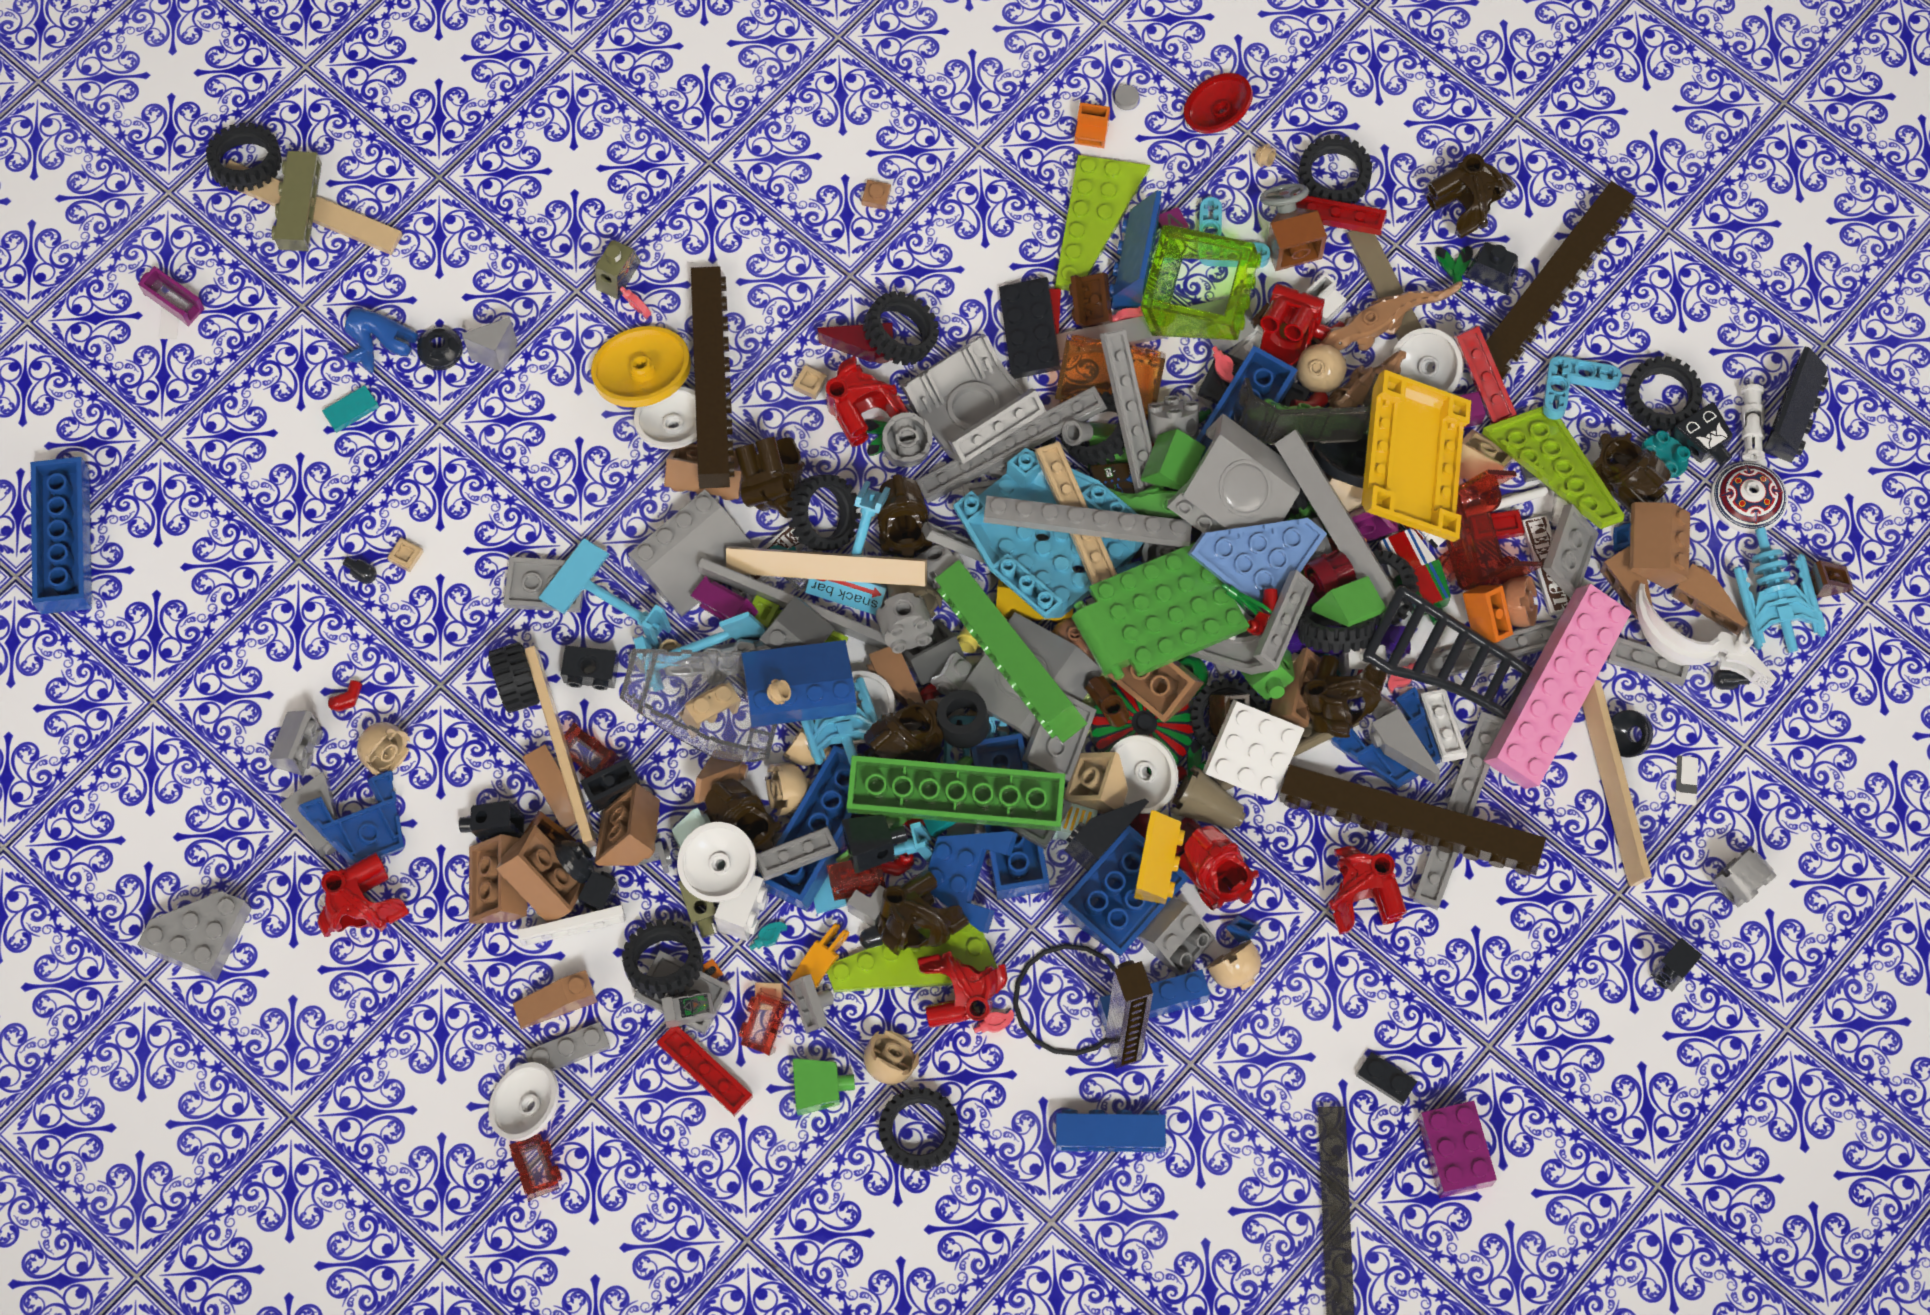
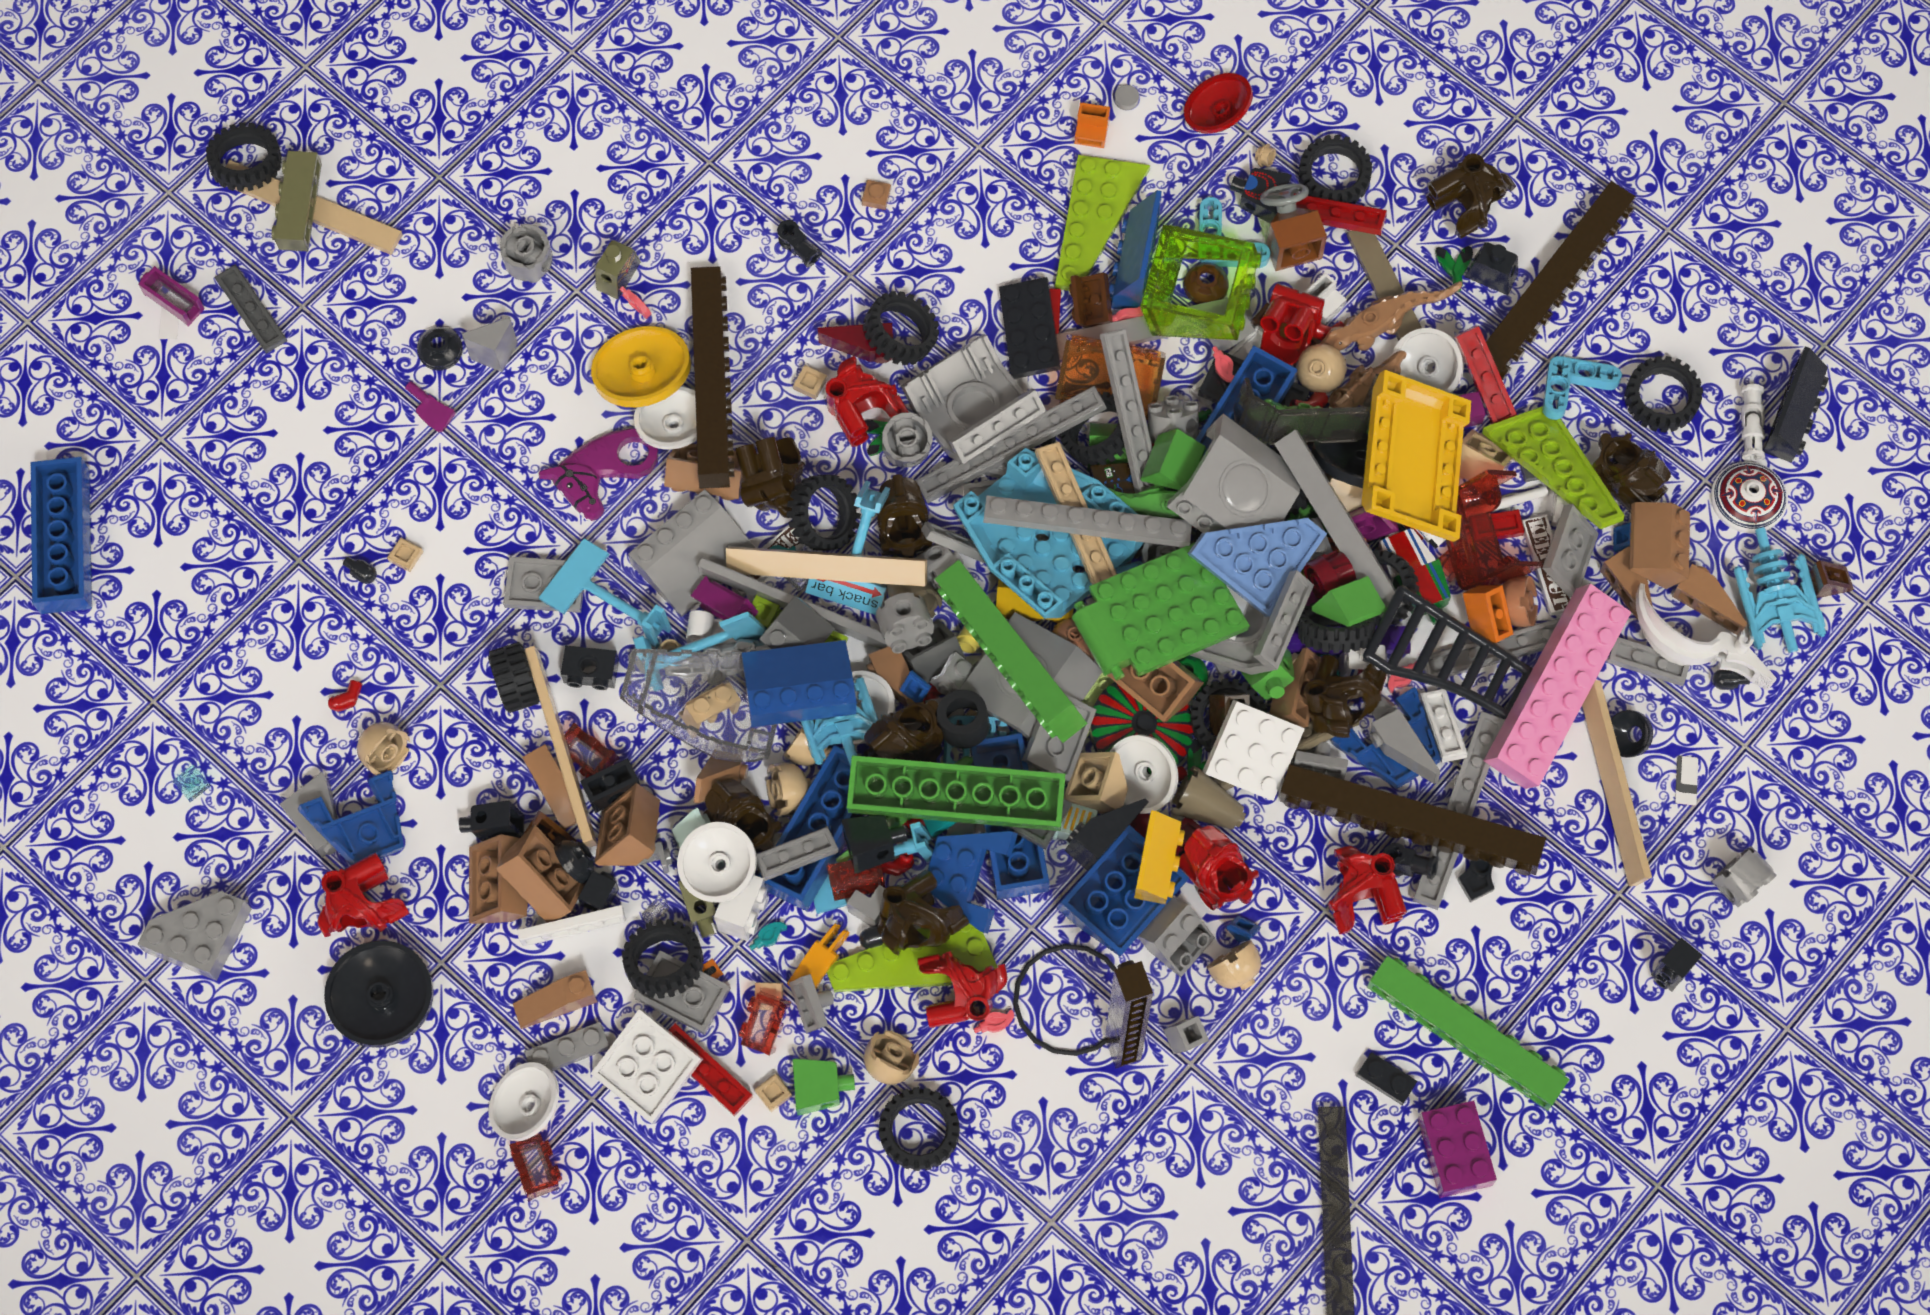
light grey slope [269,710,322,776] -> none
teal tile [322,385,379,433] -> none
blue piece [343,308,418,373] -> none
light grey leg [661,993,715,1028] -> none
tan plate [767,679,791,705] -> none
blue brick [1056,1109,1166,1153] -> none
light grey piece [1062,420,1093,446] -> none
reddish brown piece [1085,676,1130,727] -> none
blue brick [1097,969,1210,1031] -> none
magenta tile [1158,207,1189,240] -> none
green piece [1221,583,1272,618] -> none
red arm [1247,589,1278,636] -> none
teal dish [1641,431,1691,478] -> none
torso [1670,402,1733,466] -> none
none -> clear light blue plate [173,765,211,802]
none -> dark grey tile [214,264,287,354]
none -> black dish [324,940,434,1048]
none -> magenta piece [405,381,456,433]
none -> light grey brick [500,224,553,283]
none -> magenta animal [539,429,659,521]
none -> white plate [591,1009,703,1124]
none -> clear tile [642,894,669,926]
none -> white plate [686,610,737,647]
none -> tan tile [754,1074,792,1112]
none -> black connector [777,220,822,268]
none -> blue slope [900,671,932,703]
none -> light grey brick [1163,1016,1209,1054]
none -> reddish brown piece [1184,262,1229,304]
none -> black torso [1230,168,1292,223]
none -> light grey tile [1293,742,1348,780]
none -> bright green brick [1367,956,1570,1111]
none -> black connector [1383,843,1438,880]
none -> black tile [1457,859,1495,903]

